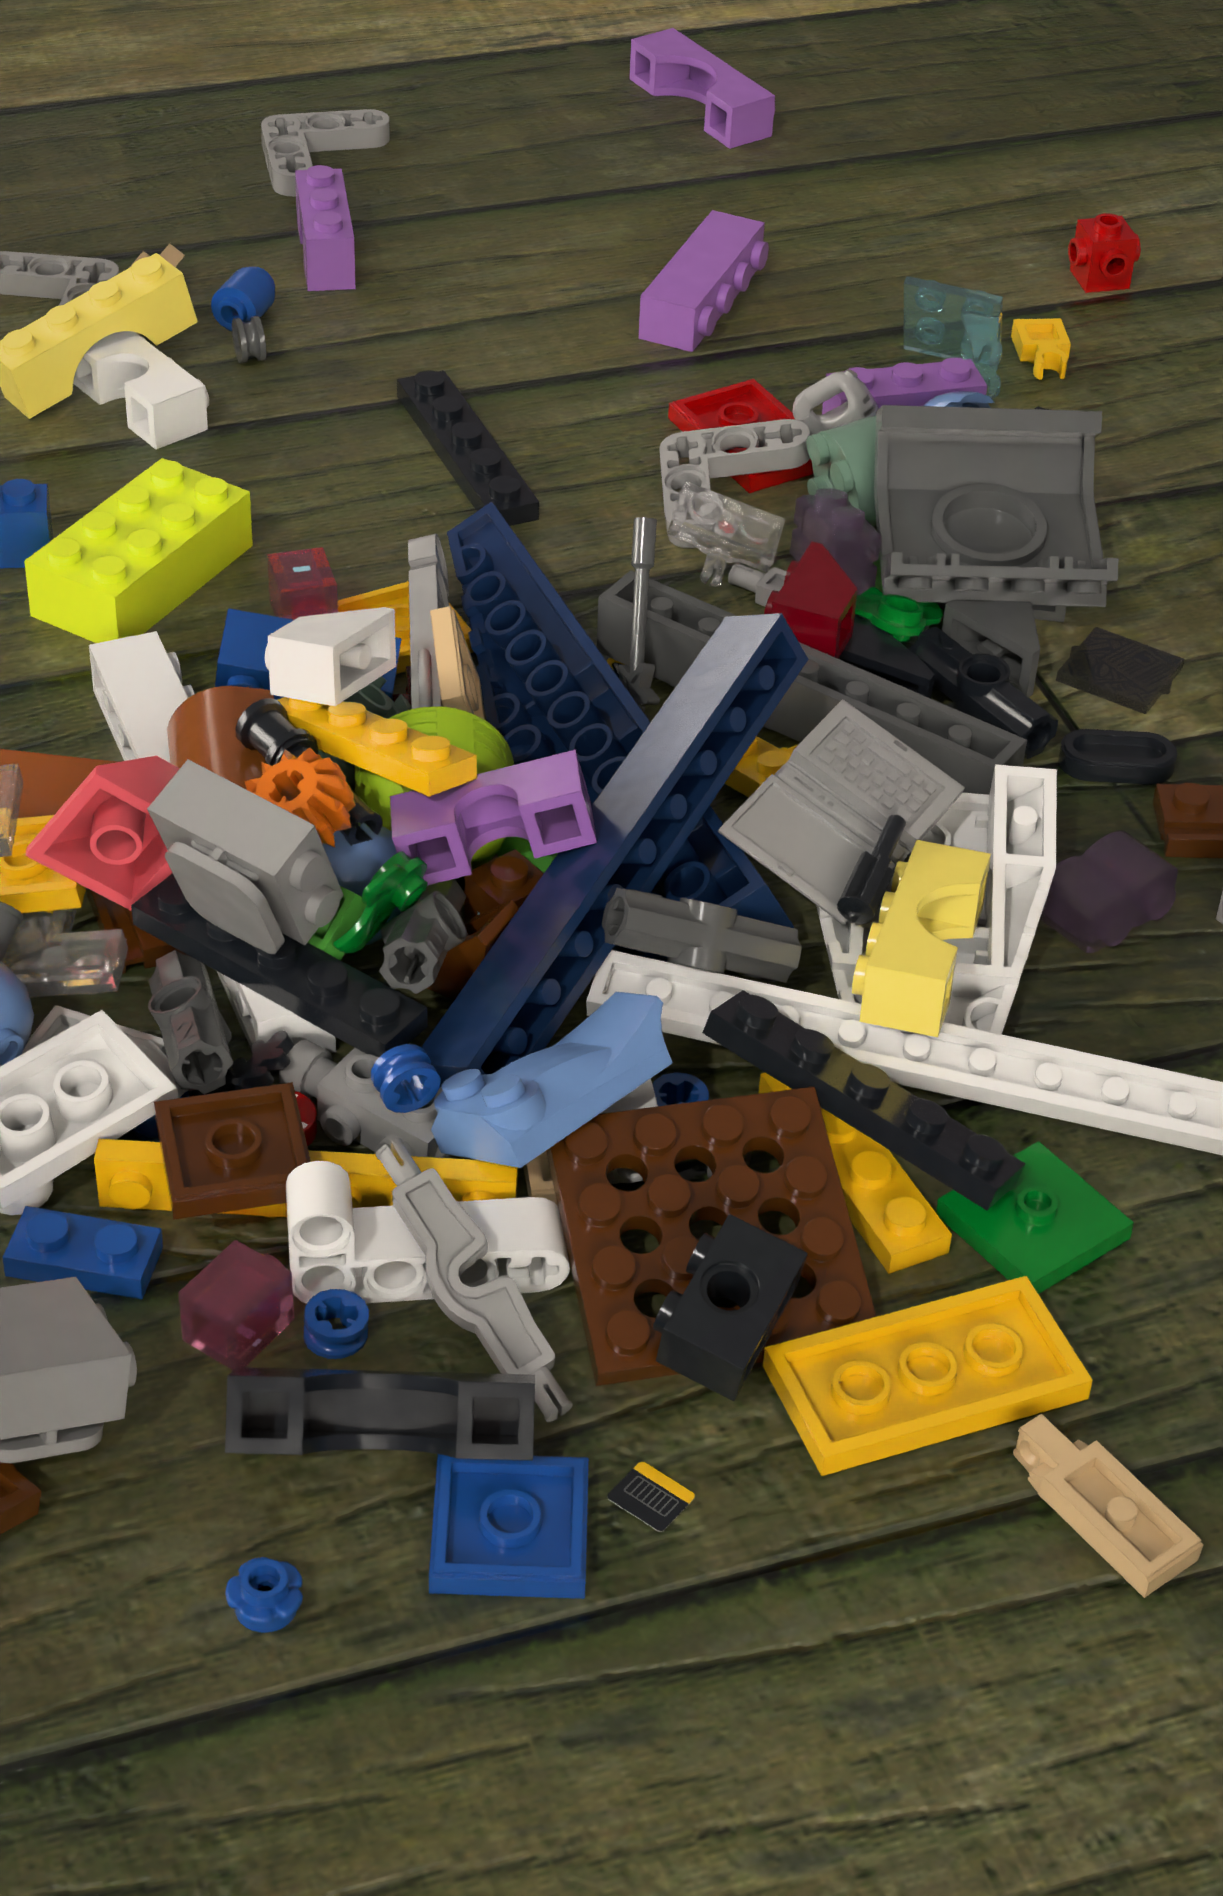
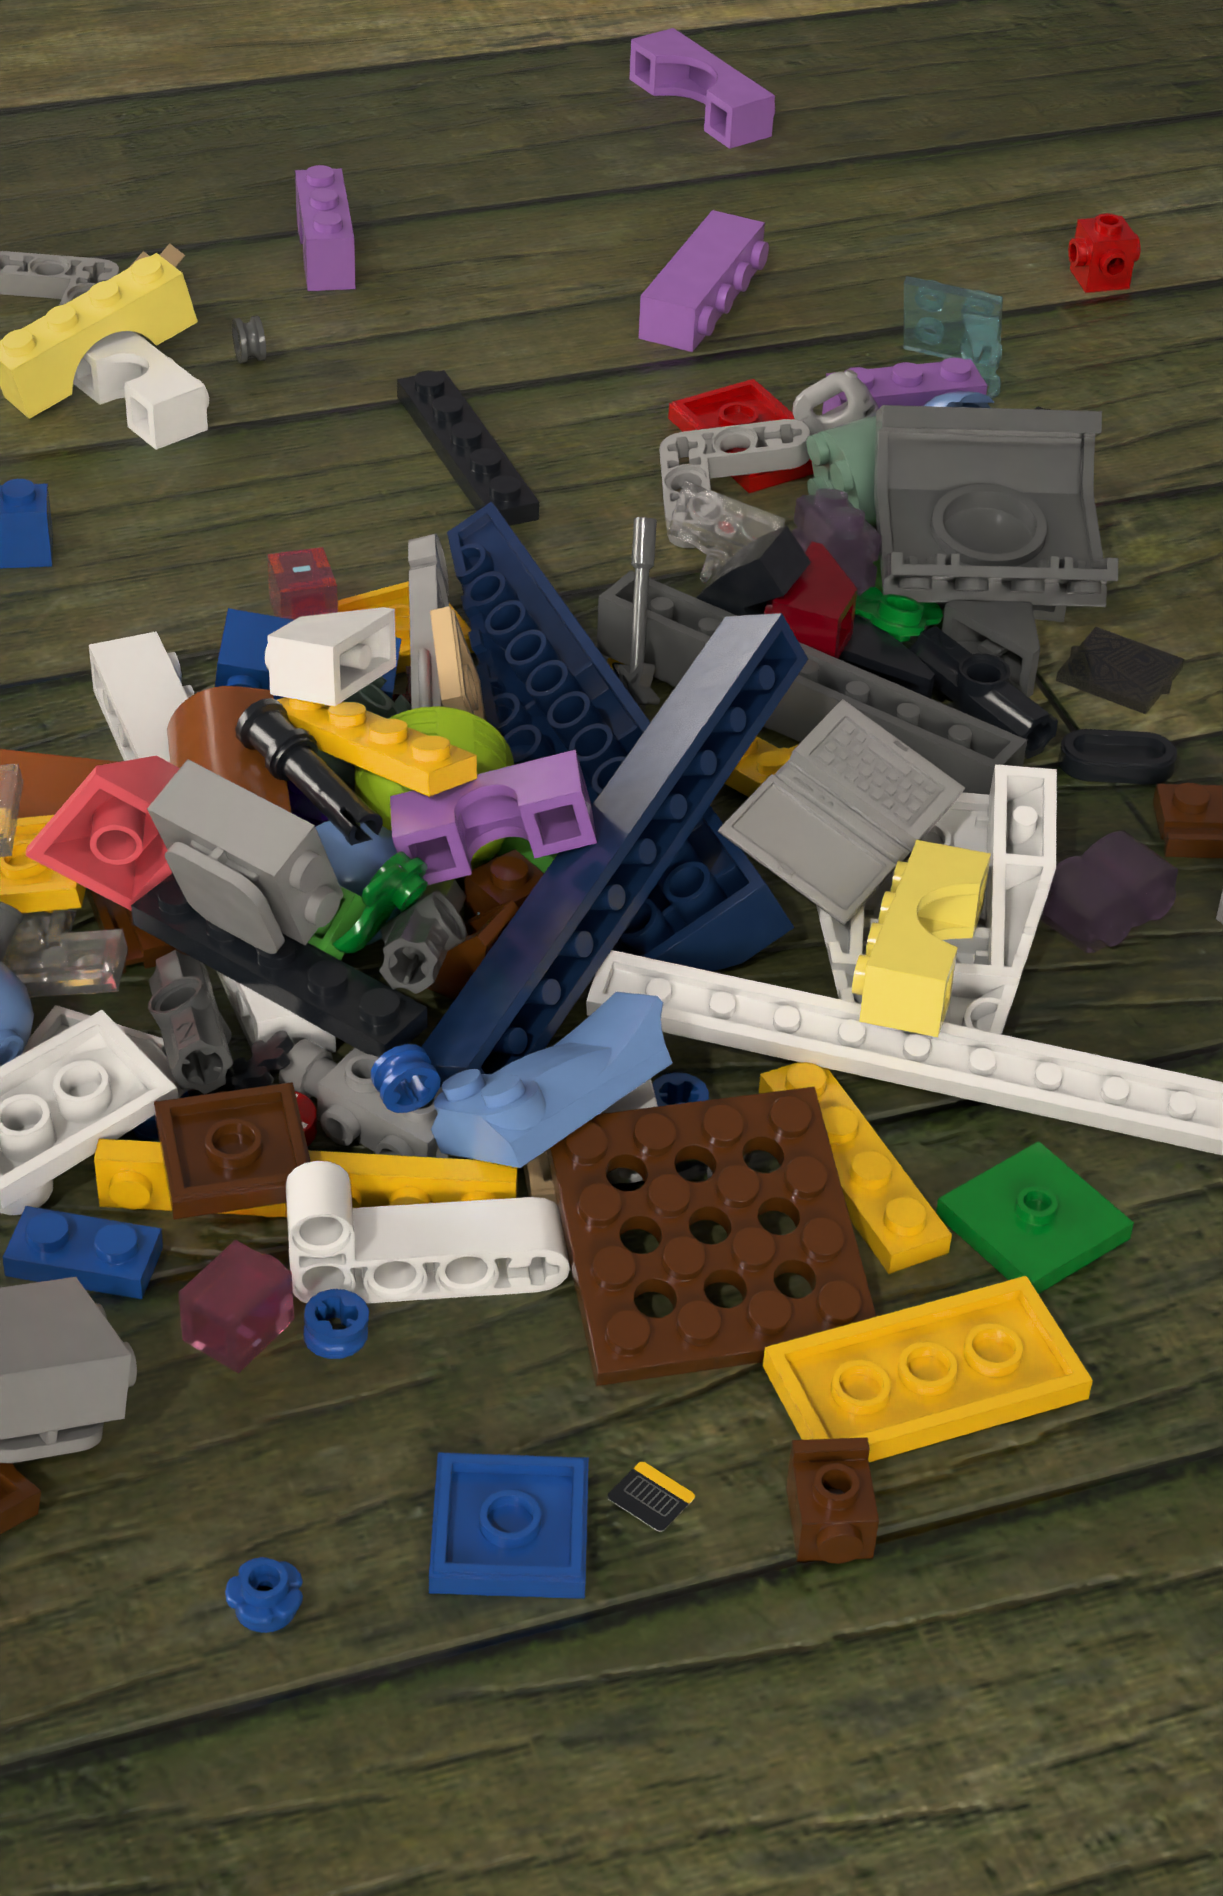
neon yellow brick [24,458,253,643] -> none
blue brick [211,266,275,331] -> none
black arch [225,1367,535,1460] -> none
orange gear [245,748,356,848] -> none
light grey beam [261,109,390,197] -> none
light grey piece [376,1138,573,1422] -> none
dark grey piece [602,888,802,983] -> none
black brick [653,1214,808,1401] -> none
black plate [702,990,1025,1211] -> none
black axle [837,815,906,924] -> none
yellow plate [1011,318,1071,380] -> none
tan hinge [1013,1414,1204,1598] -> none
none -> black slope [696,525,811,616]
none -> reddish brown brick [786,1437,879,1564]

